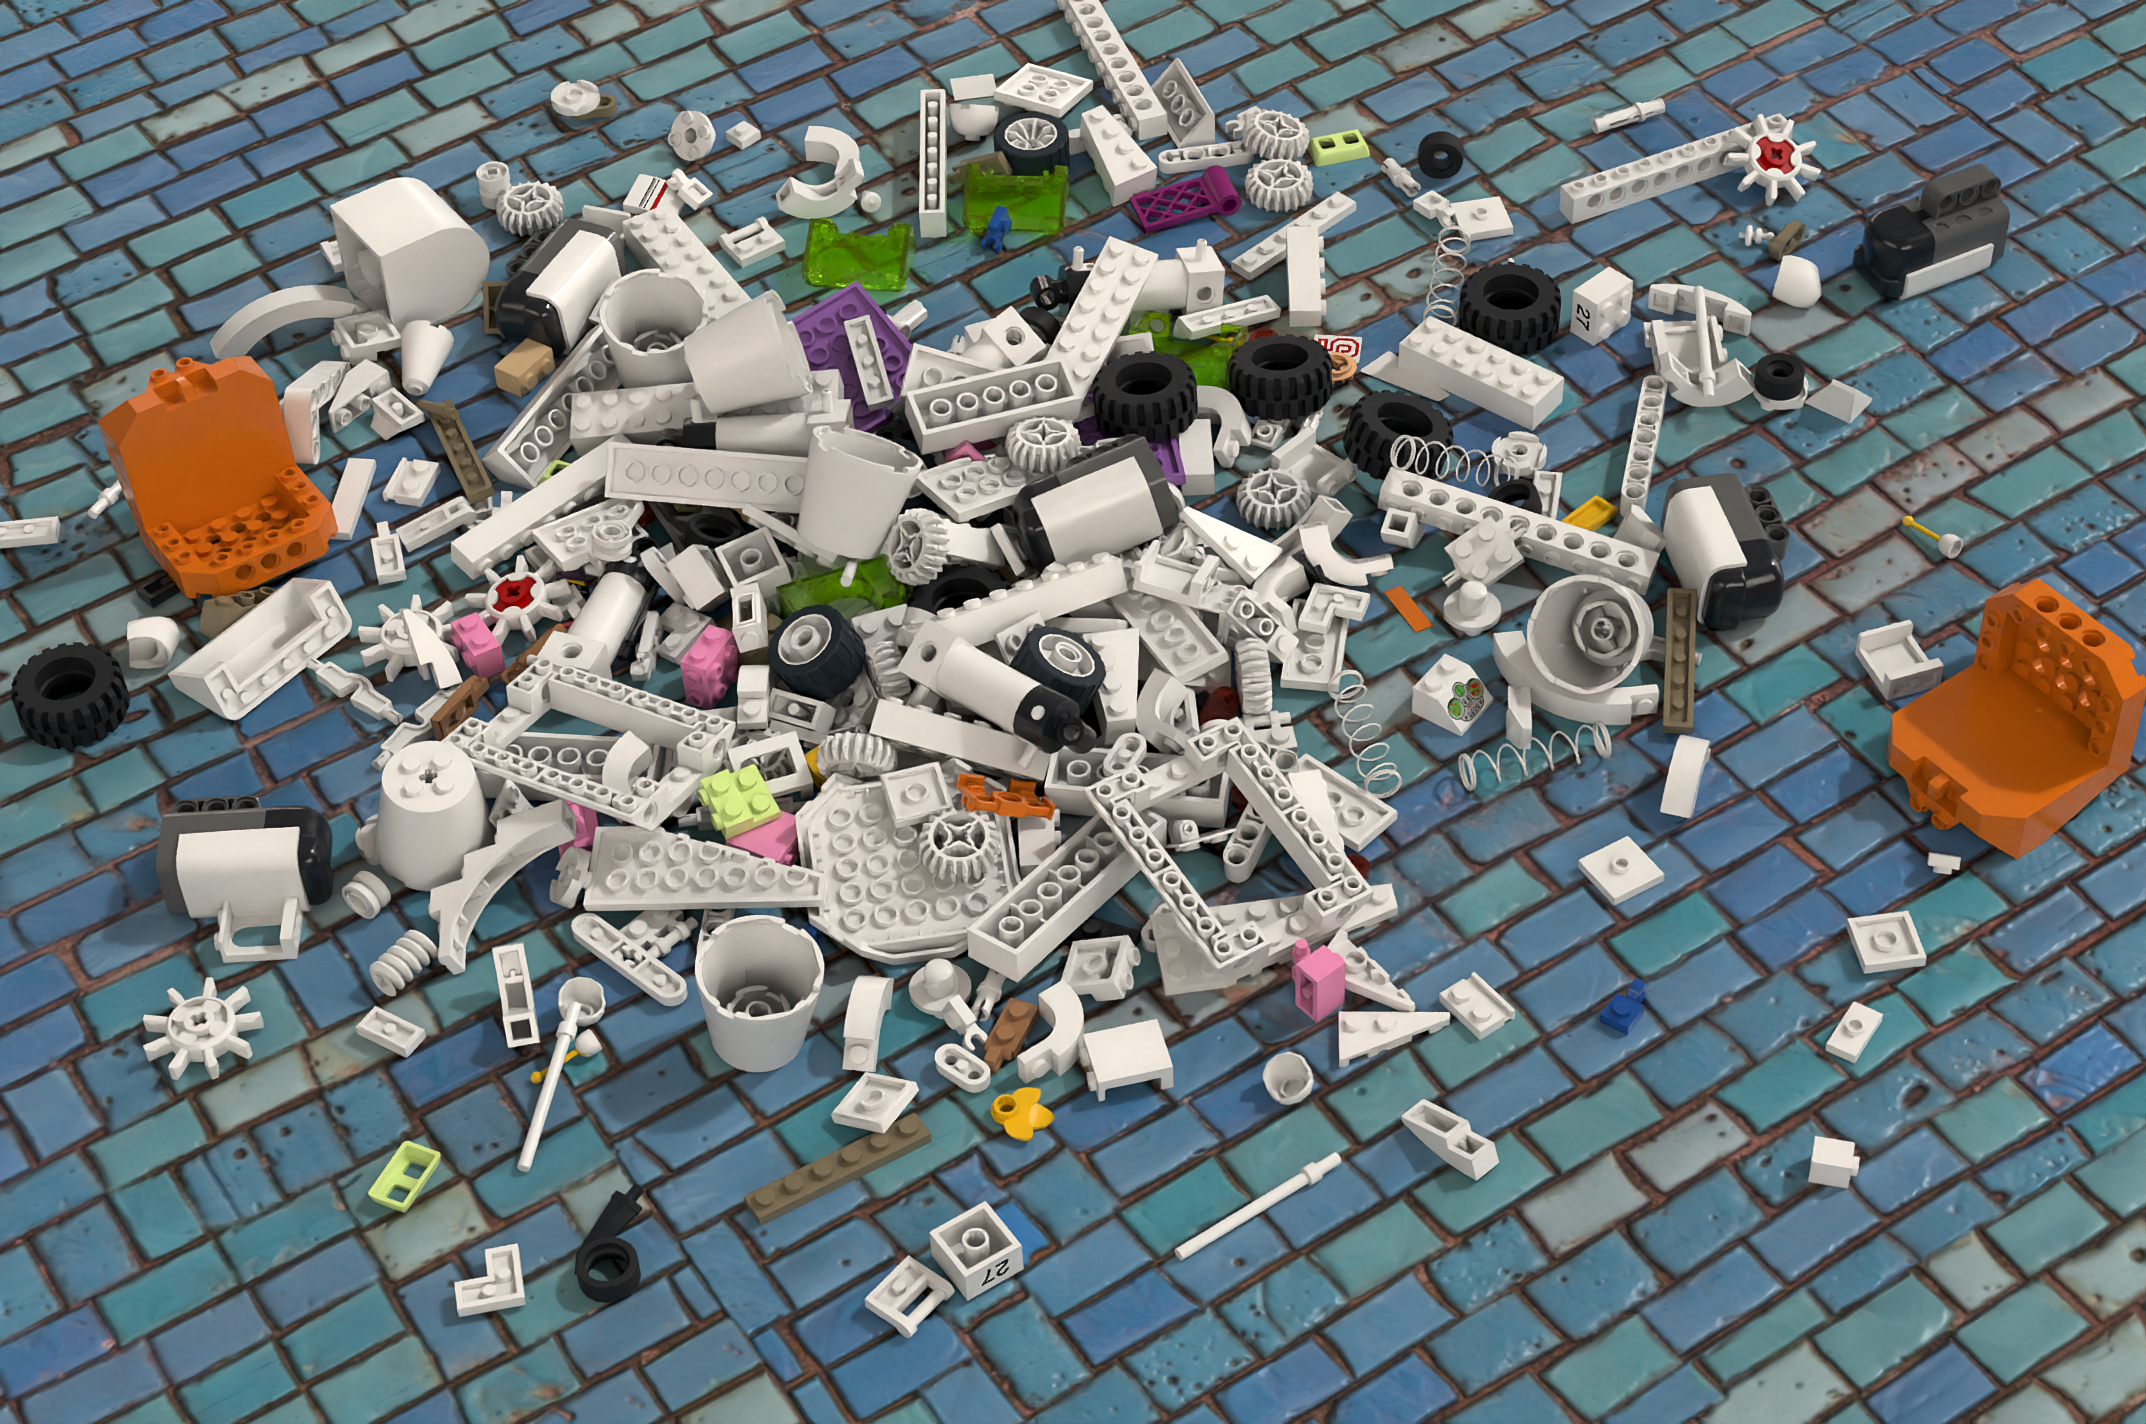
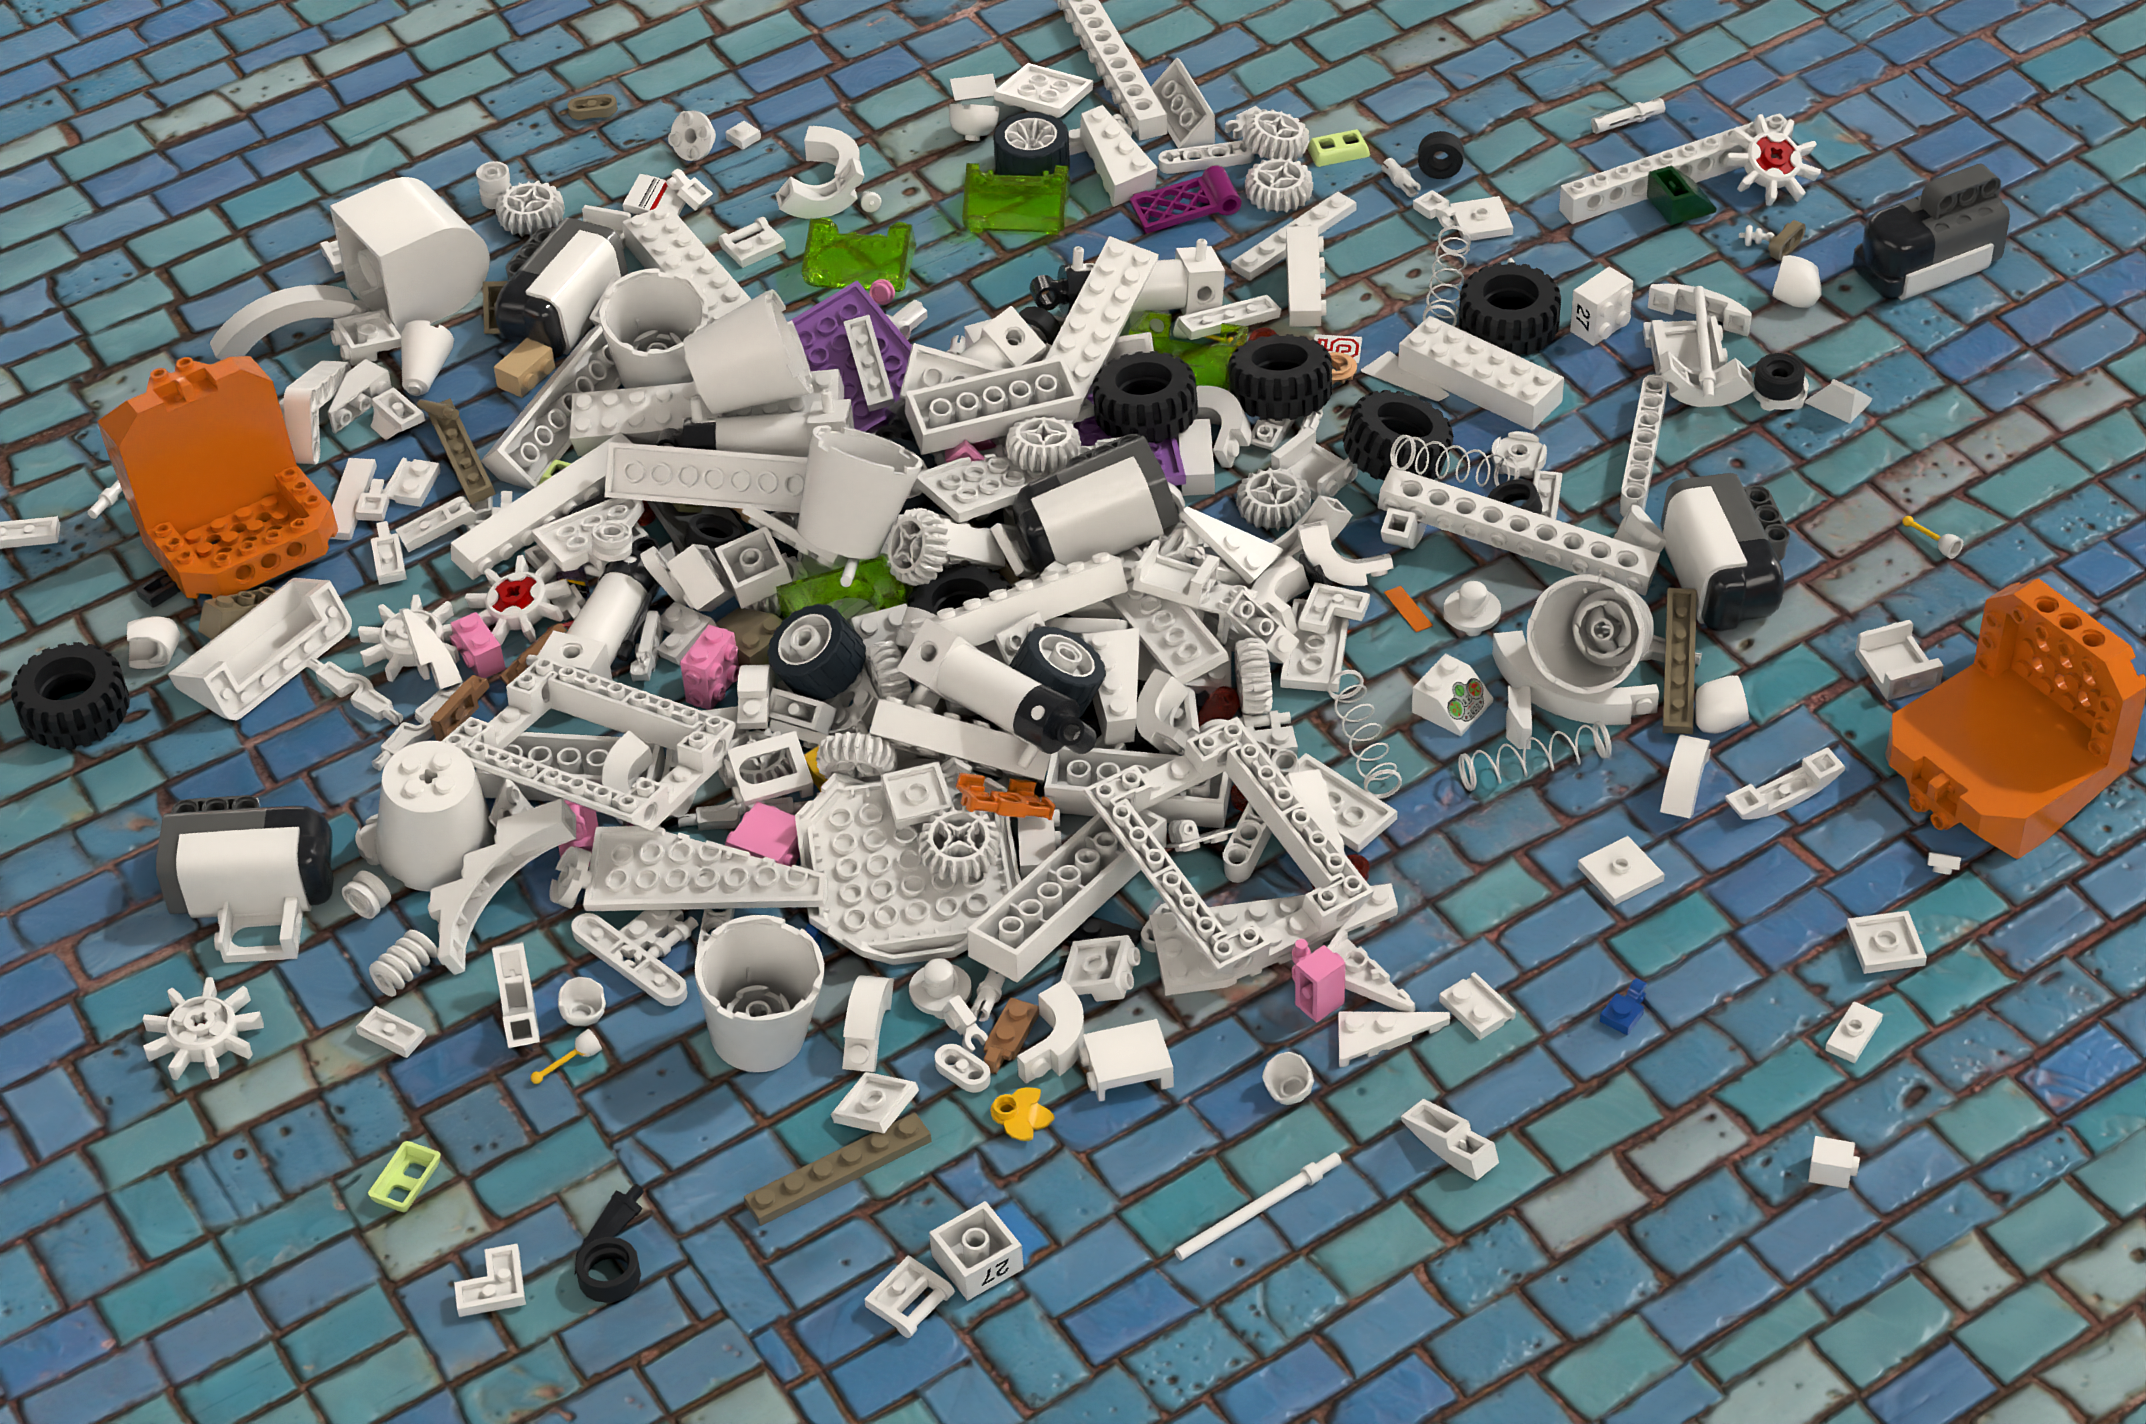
white bar [517,1001,581,1172] -> none
white tile [551,80,600,116] -> none
yellowish green plate [697,764,781,840] -> none
white window [730,582,768,653] -> none
white brick [919,89,947,238] -> none
dark tan plate [947,151,1013,186] -> none
blue plate [981,205,1012,254] -> none
white plate [1103,732,1147,778] -> none
white plate [1441,515,1527,588] -> none
yellow tile [1561,495,1618,532] -> none
none -> white plate [355,479,389,521]
none -> bright pink plate [869,279,895,305]
none -> dark green slope [1647,165,1717,225]
none -> white piece [1694,676,1749,734]
none -> white slope [1725,747,1845,819]

